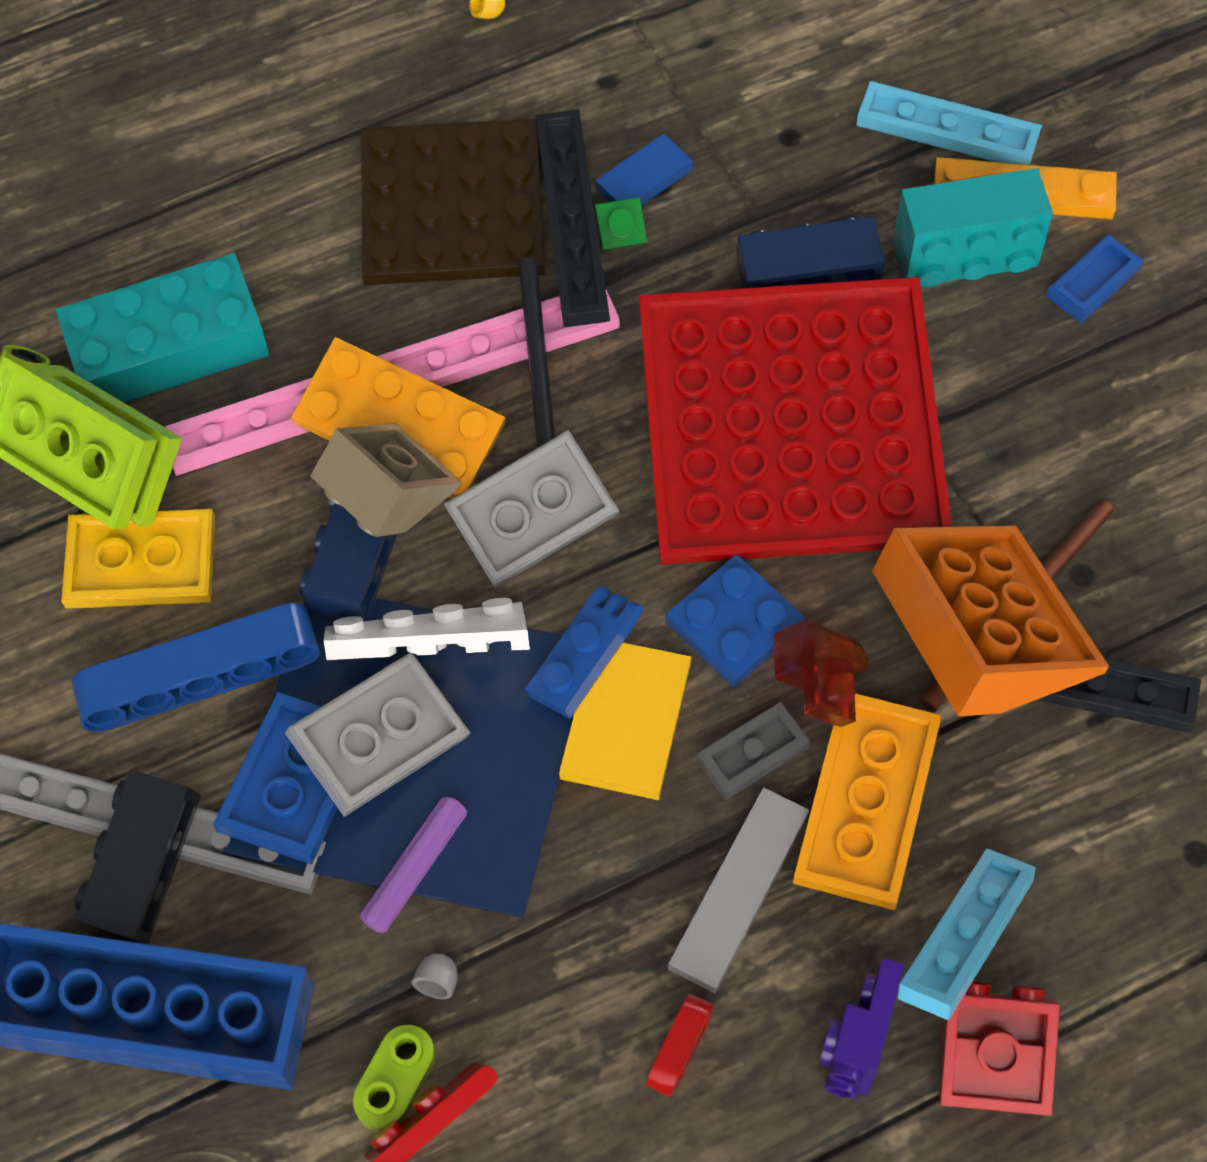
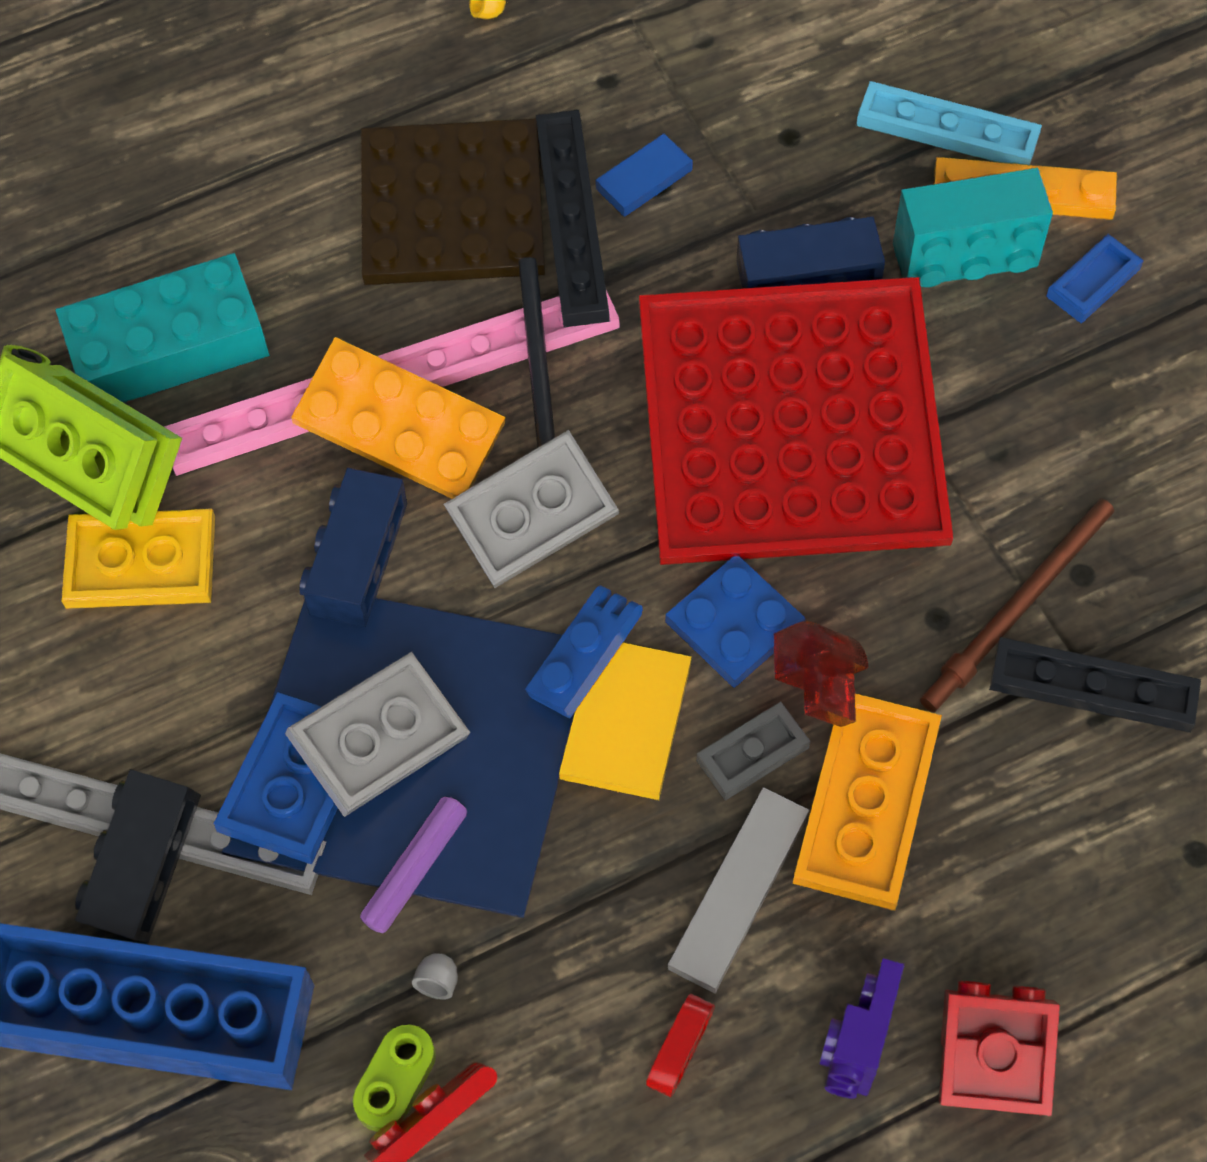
blue beam [71,603,320,732] -> none
dark tan slope [310,424,461,537] -> none
white wing [324,598,530,660] -> none
green plate [594,197,647,252] -> none
orange slope [872,526,1109,716] -> none
medium azure plate [898,848,1036,1021] -> none

